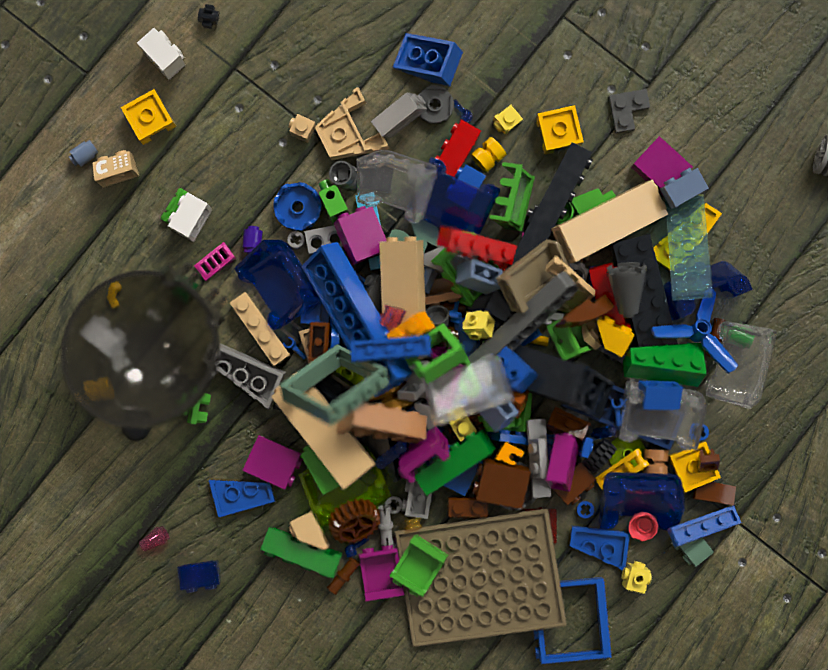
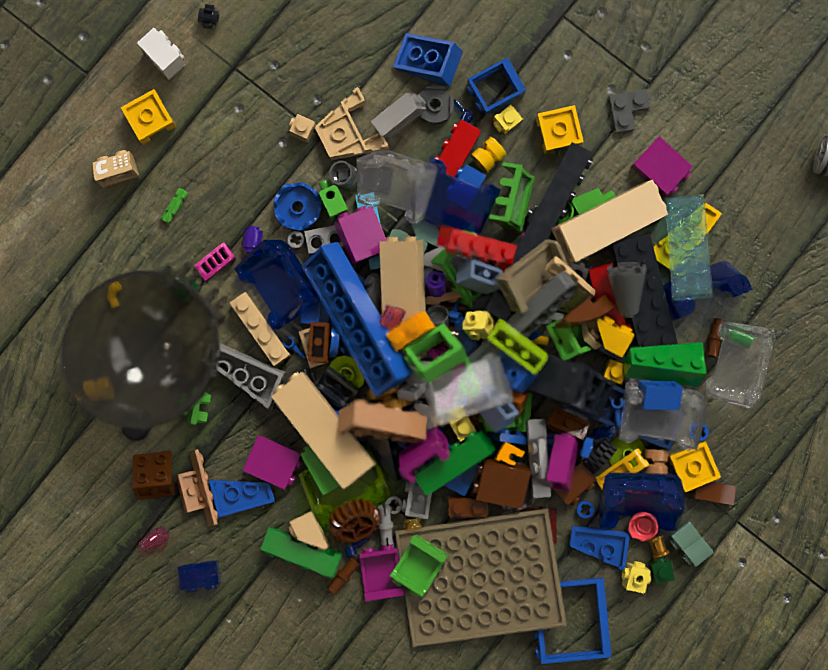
sand blue brick [69,140,98,167] -> none
clear brick [80,315,128,359] -> none
white brick [168,192,212,242] -> none
sand green window [279,345,389,426] -> none
blue tile [350,335,431,363] -> none
clear blue axle [375,441,408,469] -> none
blue piece [651,287,738,374] -> none
sand blue brick [660,168,708,209] -> none
tile [667,506,741,547] -> none
reddish brown tile [697,449,720,472] -> none
none -> reddish brown bracket [132,451,176,500]
none -> medium nougat bracket [176,449,218,527]
none -> dark purple brick [426,271,447,298]
none -> blue window [466,57,526,116]
none -> lime brick [487,318,547,374]
none -> yellow brick [602,359,624,386]
none -> pearl gold bush [647,534,670,559]
none -> dark green brick [648,557,675,584]

